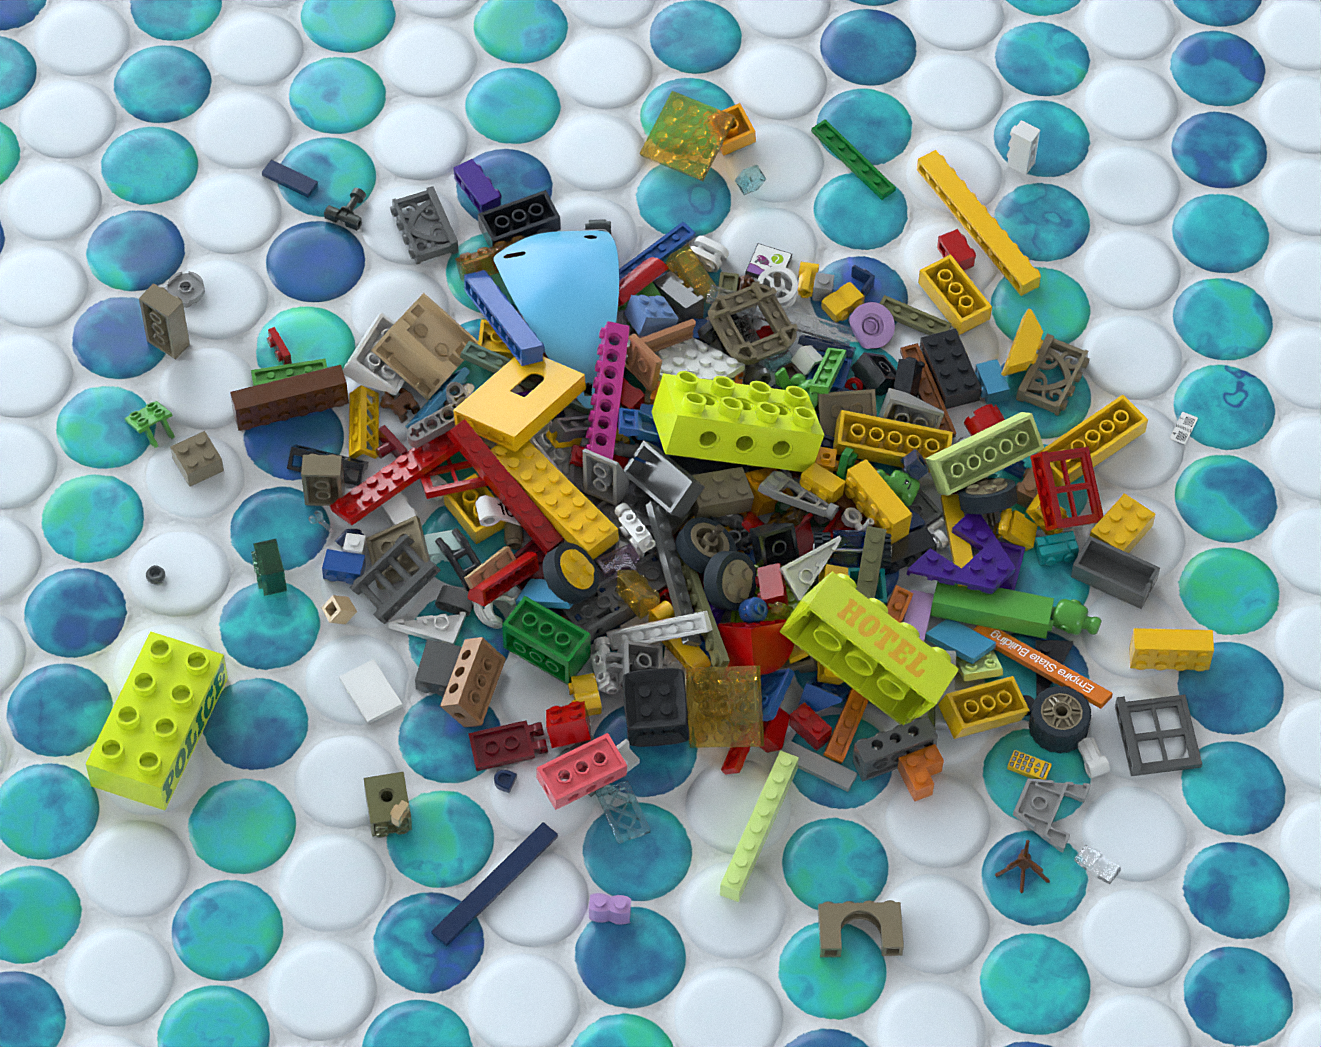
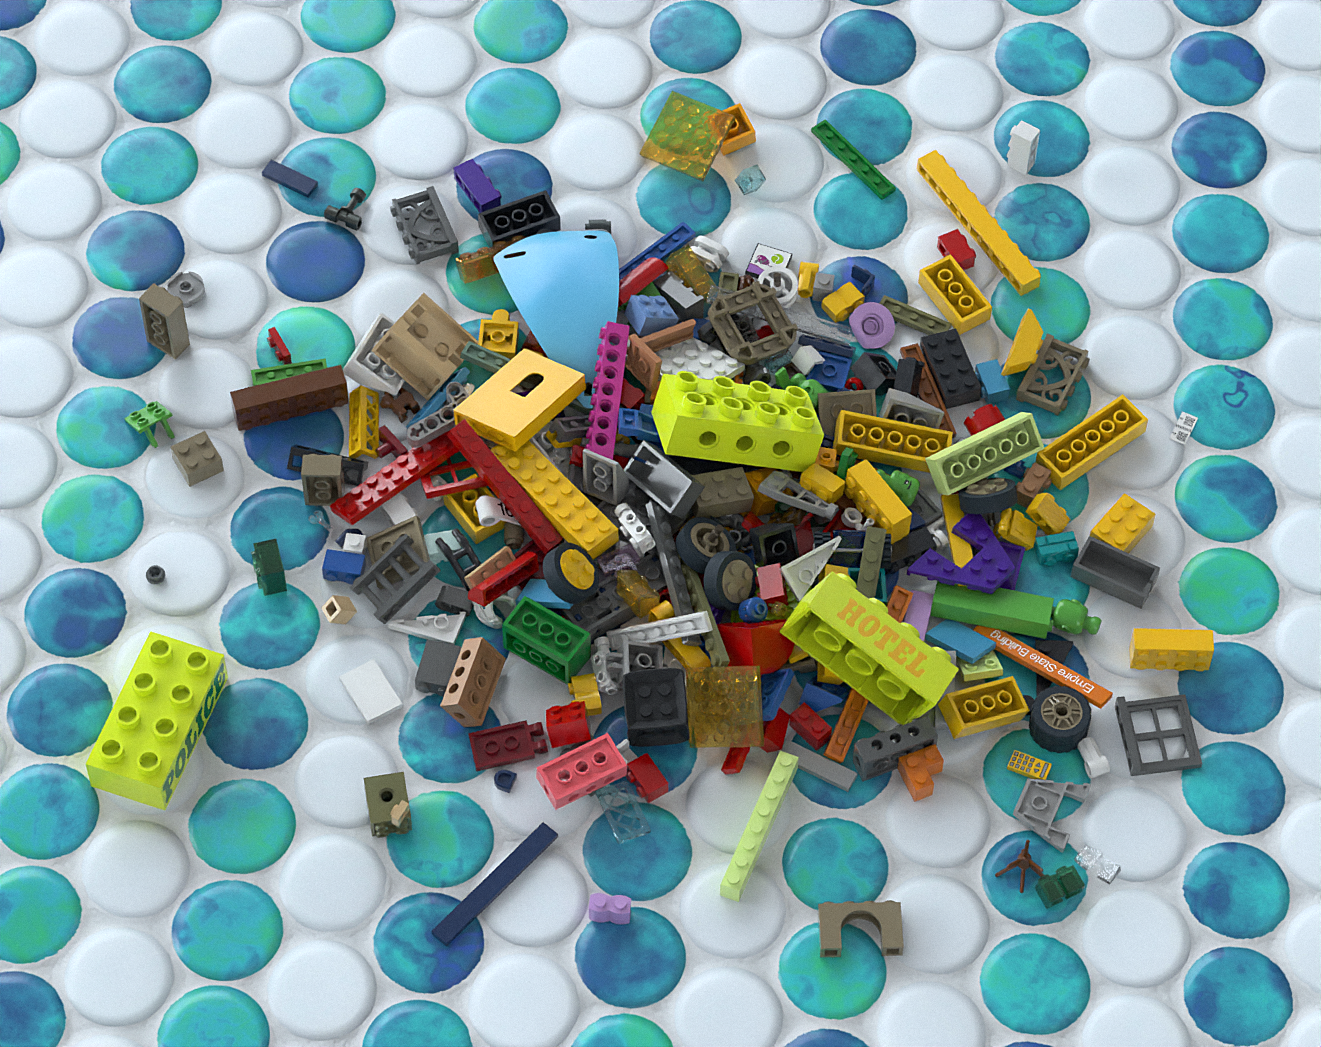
brick [464,270,545,366] -> none
bright green plate [810,348,846,394] -> none
dark blue brick [900,449,929,480] -> none
red window [1030,446,1104,531] -> none
none -> red brick [626,753,668,803]
none -> clear green piece [1035,865,1085,909]

